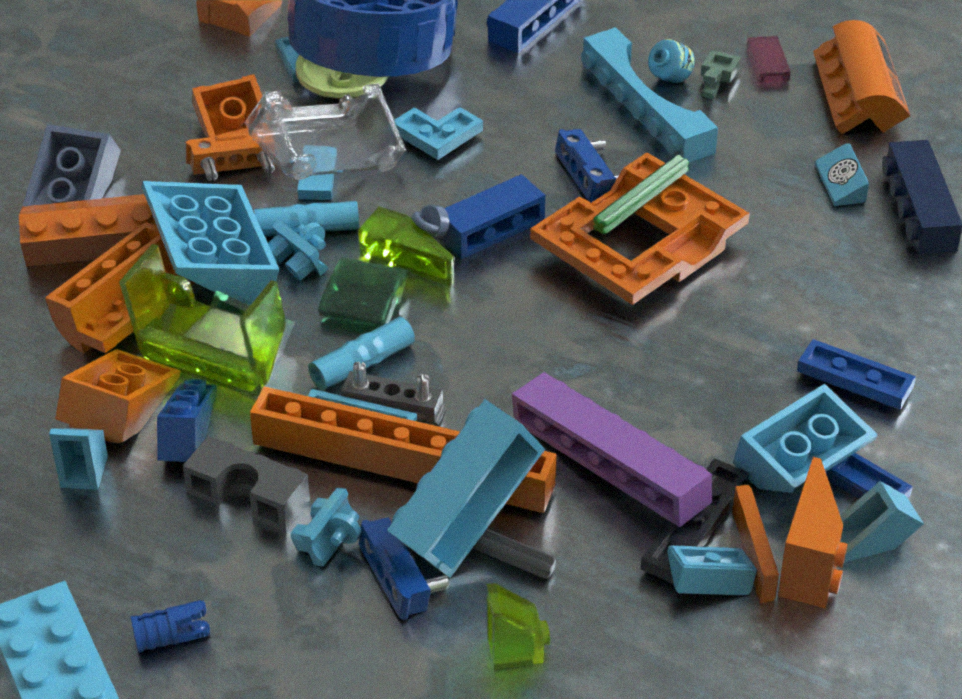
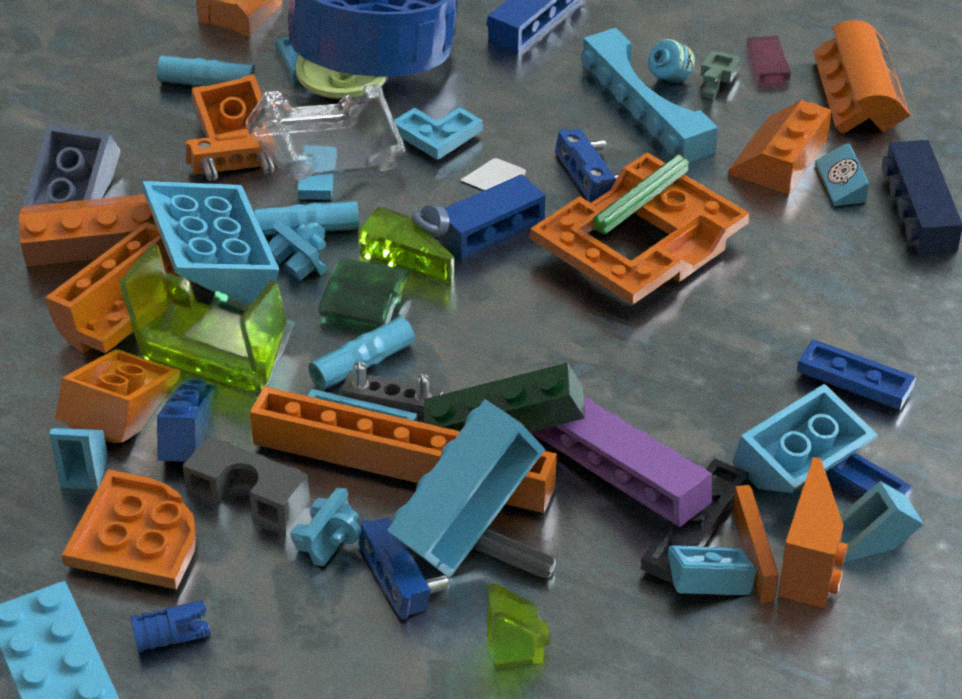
none -> orange plate [61,469,196,589]
none -> medium azure axle [157,55,255,87]
none -> dark green brick [424,363,585,432]
none -> white sticker [460,158,526,190]
none -> orange slope [728,100,832,195]

